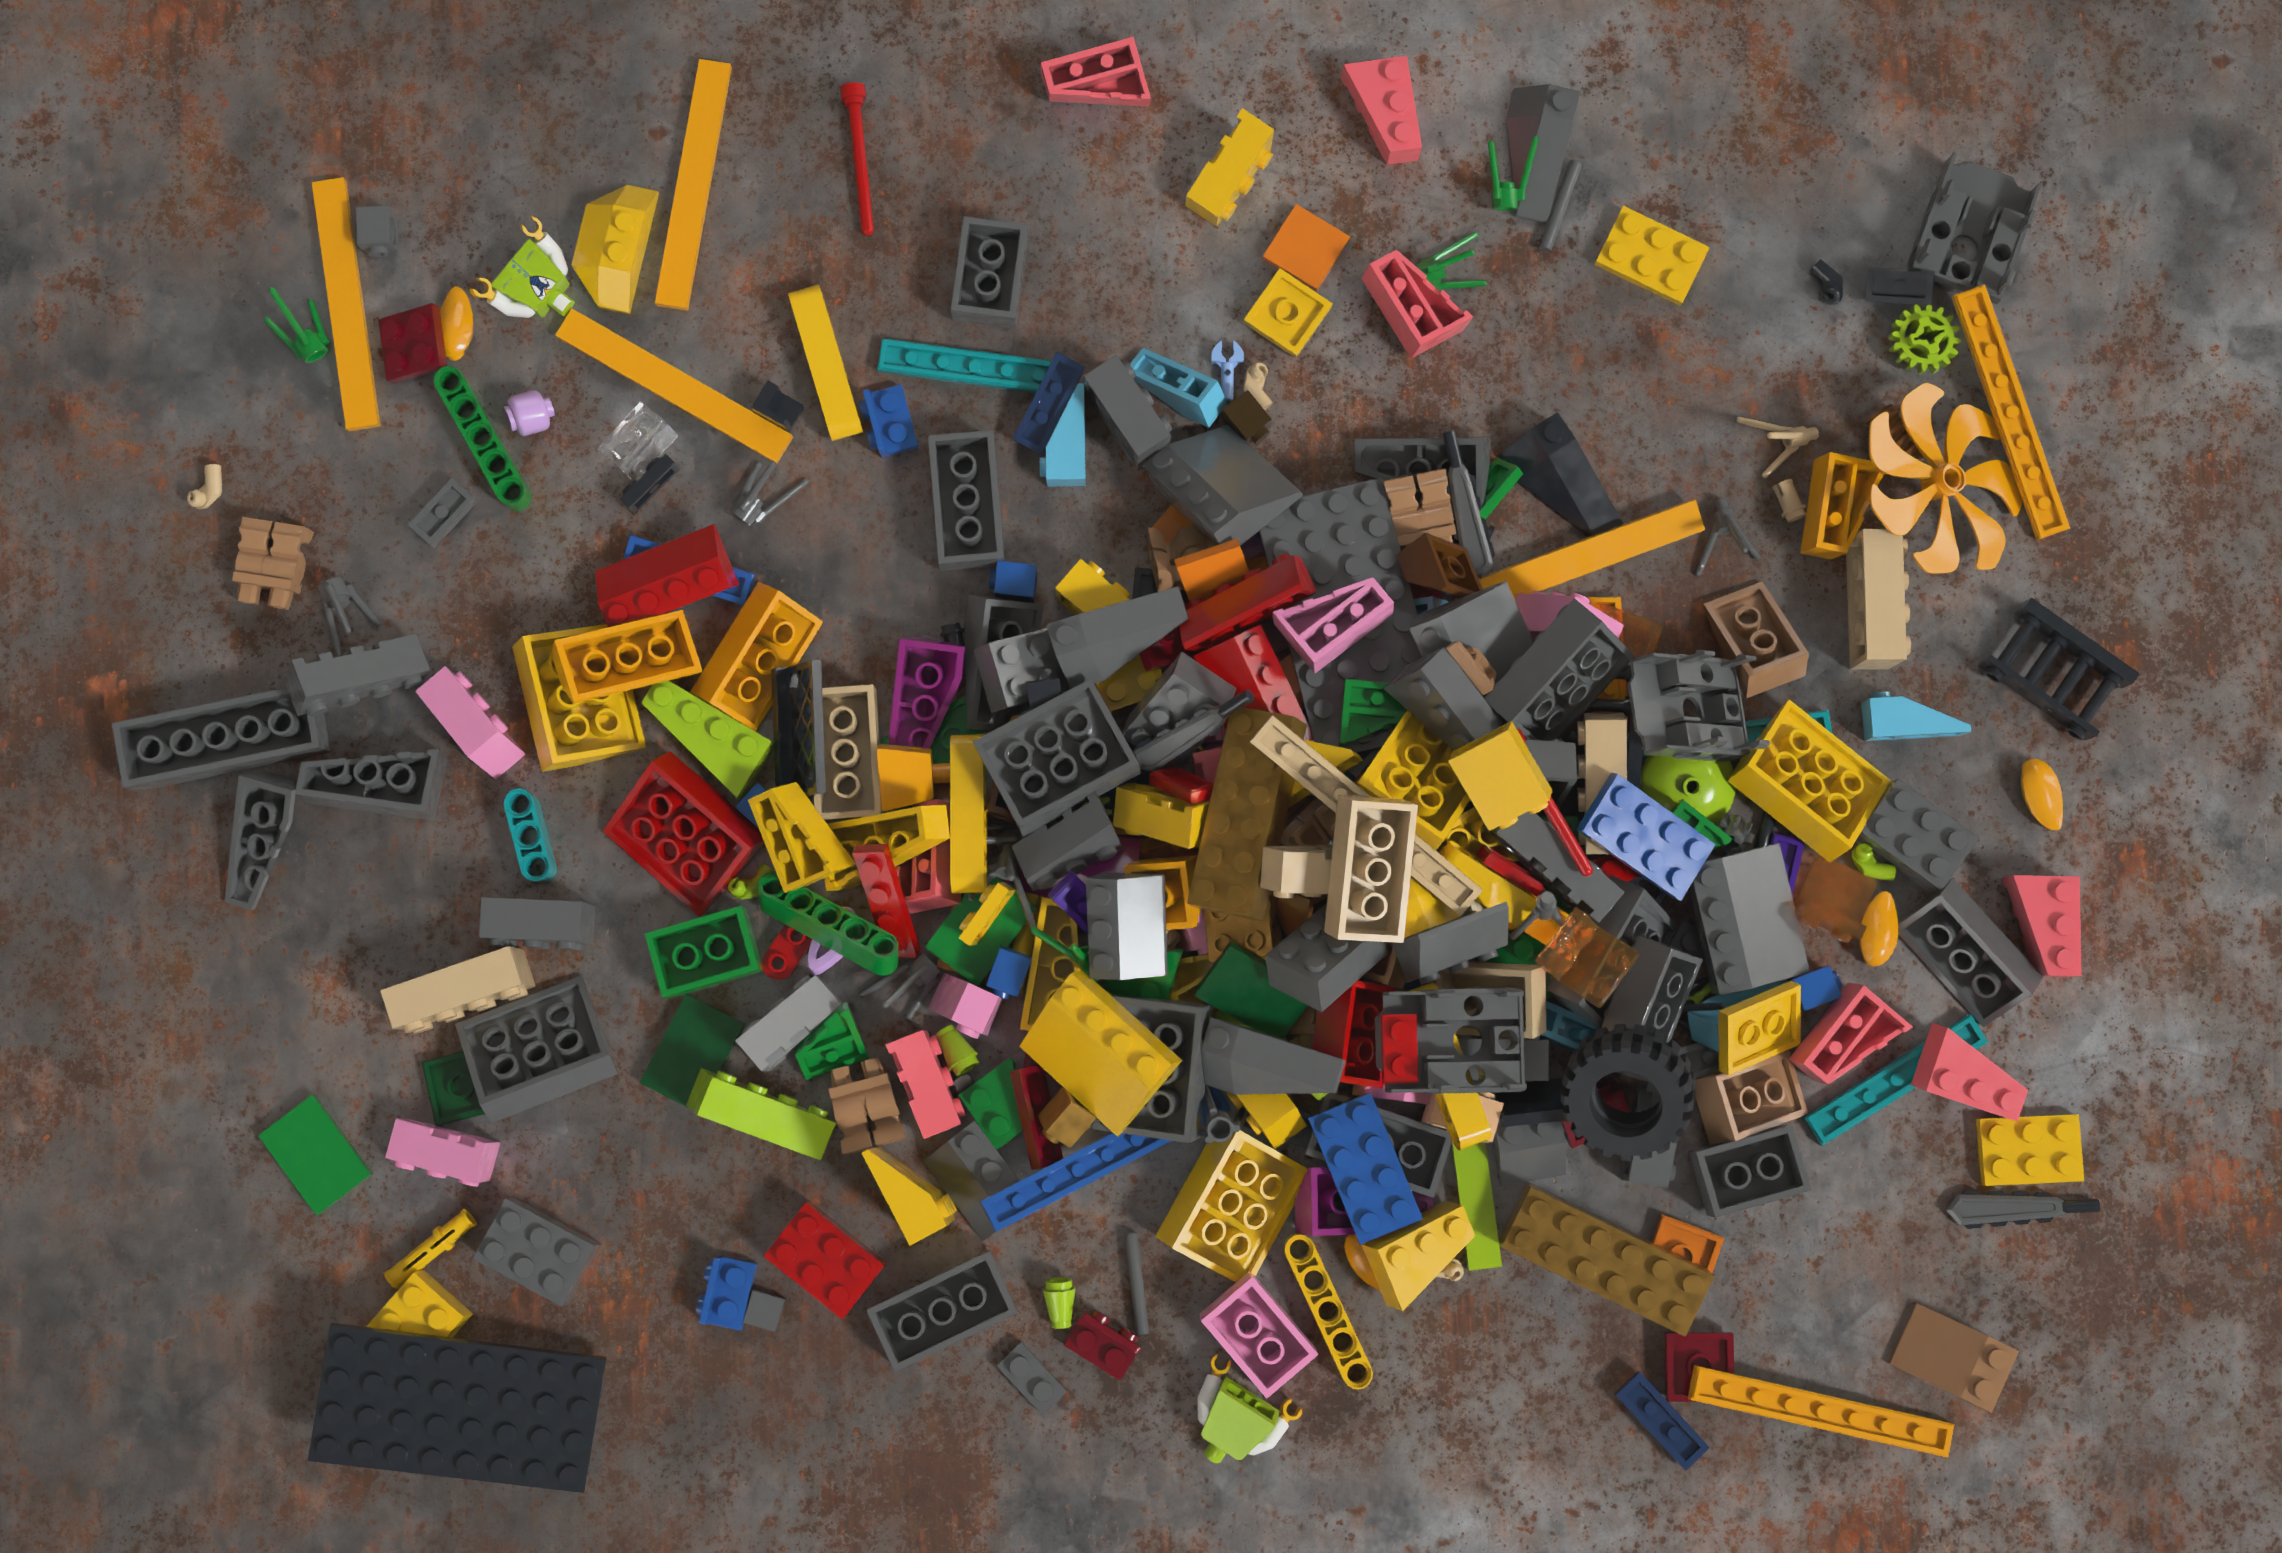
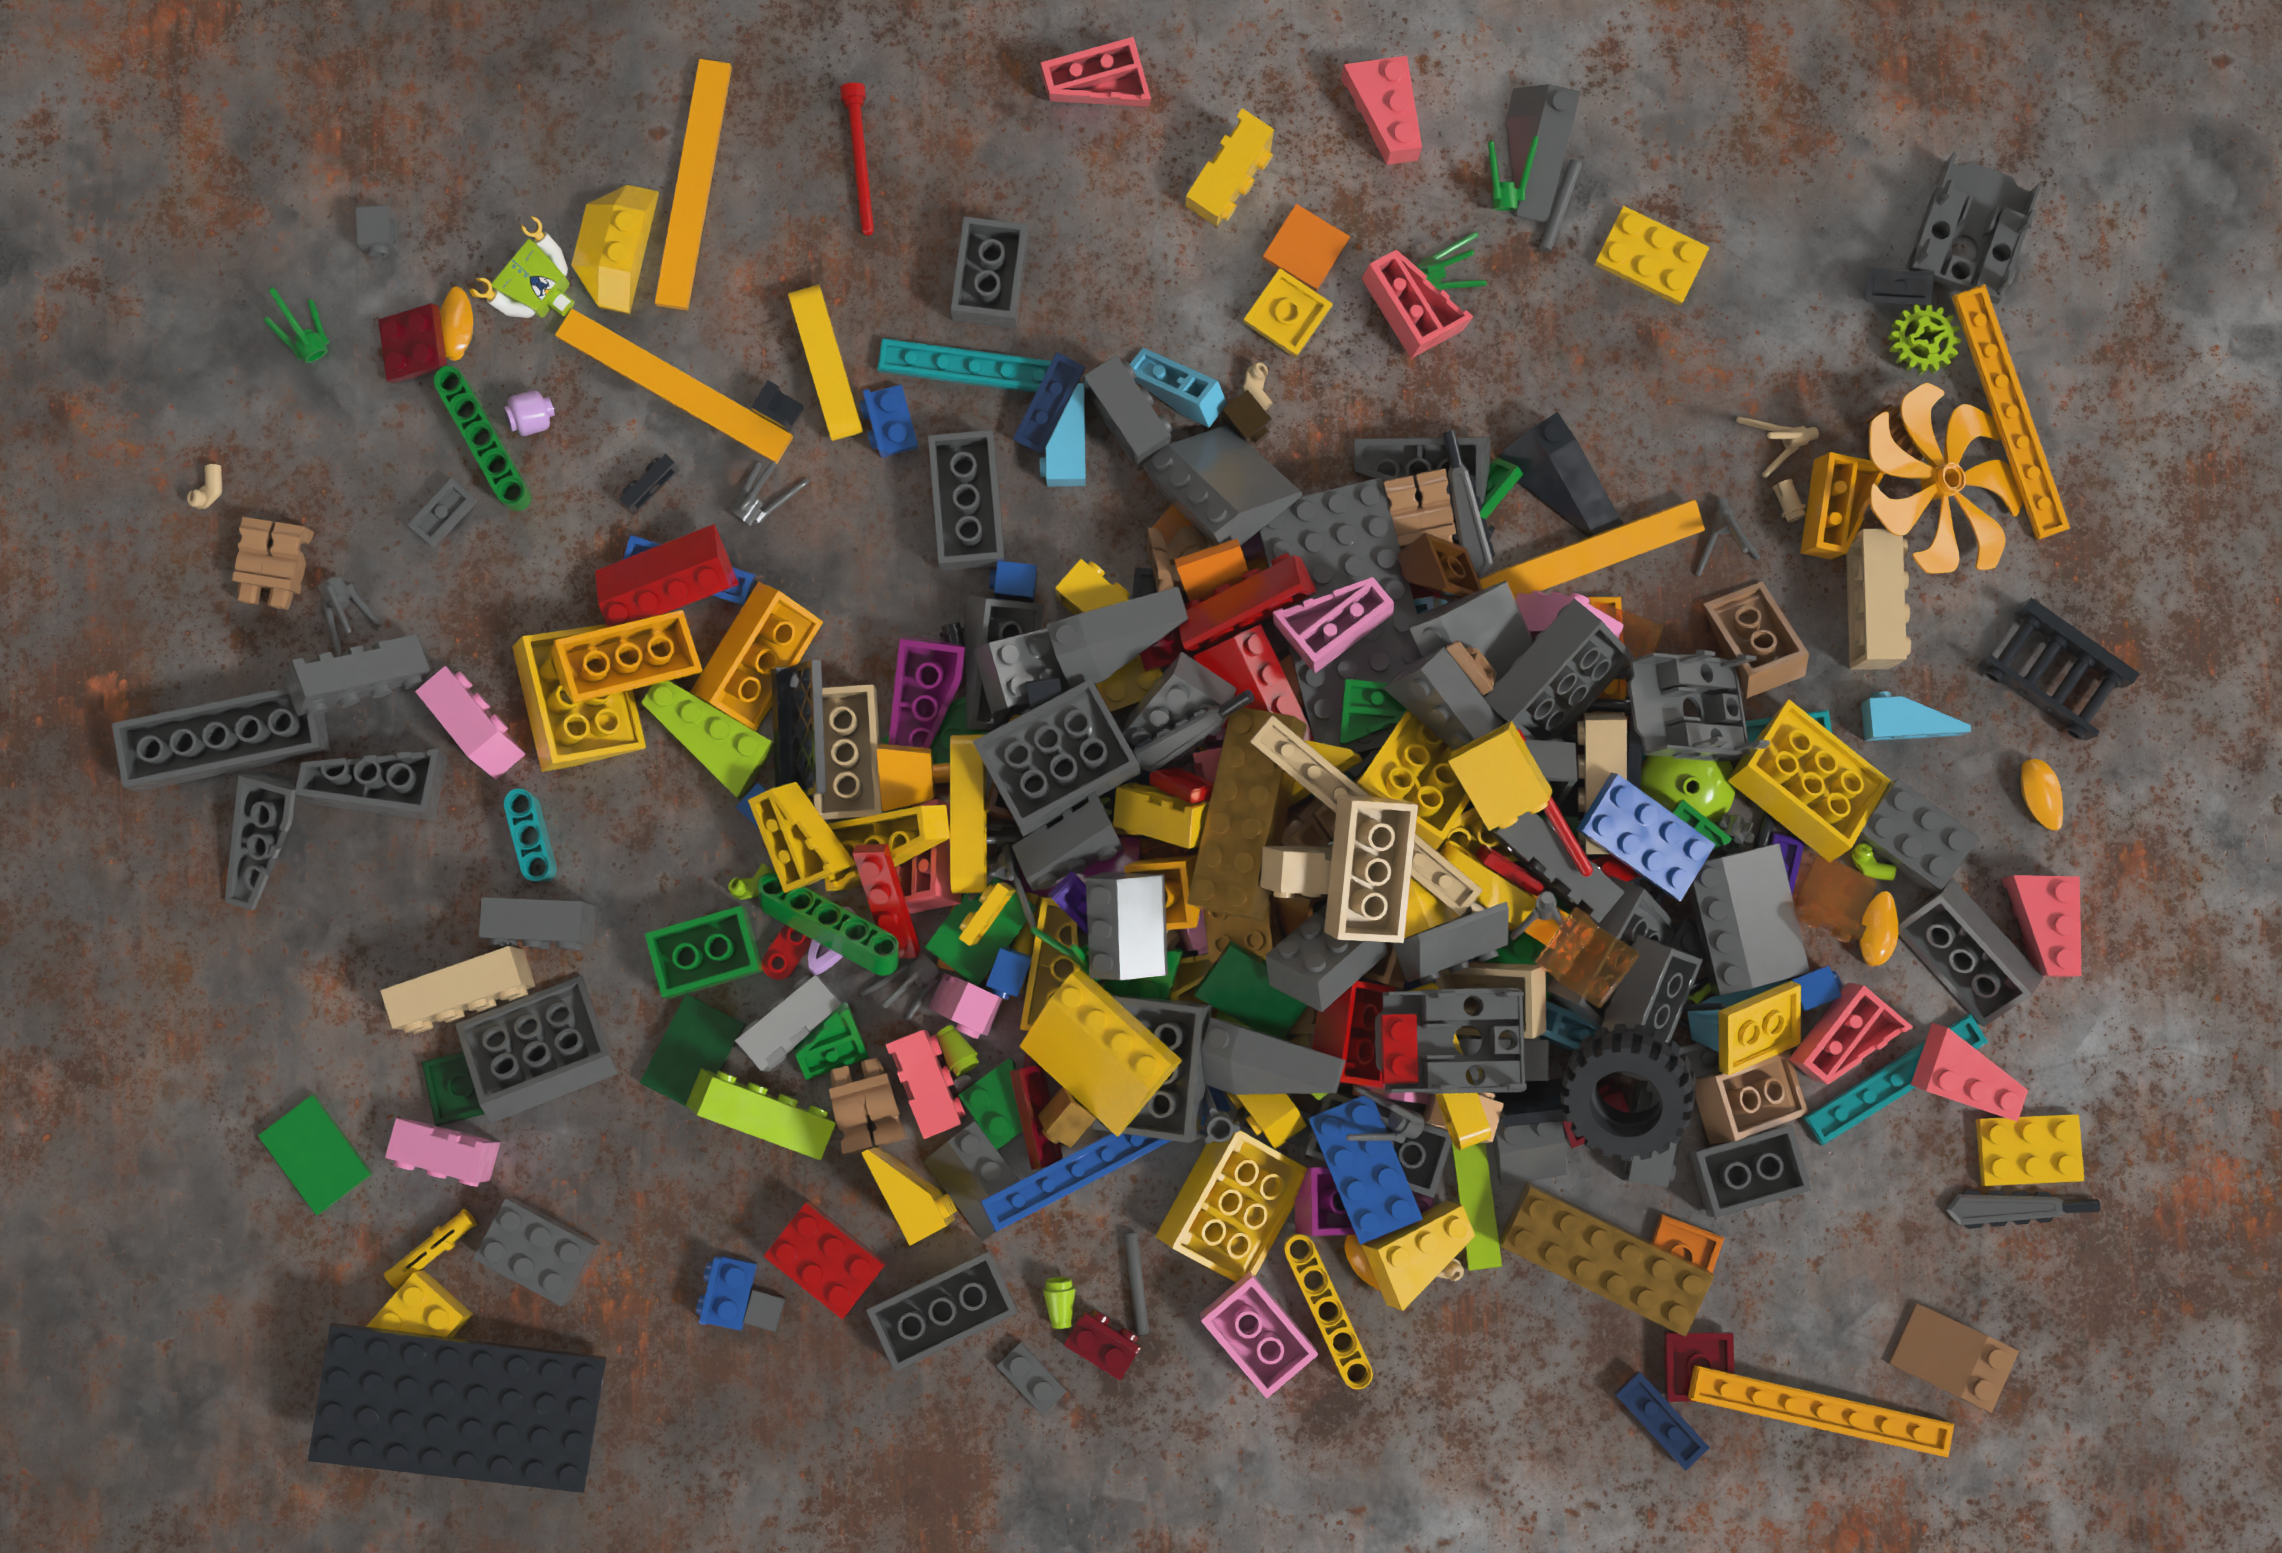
light orange tile [312,177,381,432] -> none
clear bracket [597,401,678,481] -> none
red slope [602,751,764,917] -> none
lime torso [1197,1354,1302,1464] -> none
light blue bar [1211,340,1244,403] -> none
black arm [1810,259,1843,305] -> none
none -> dark grey plant [1346,1085,1424,1143]

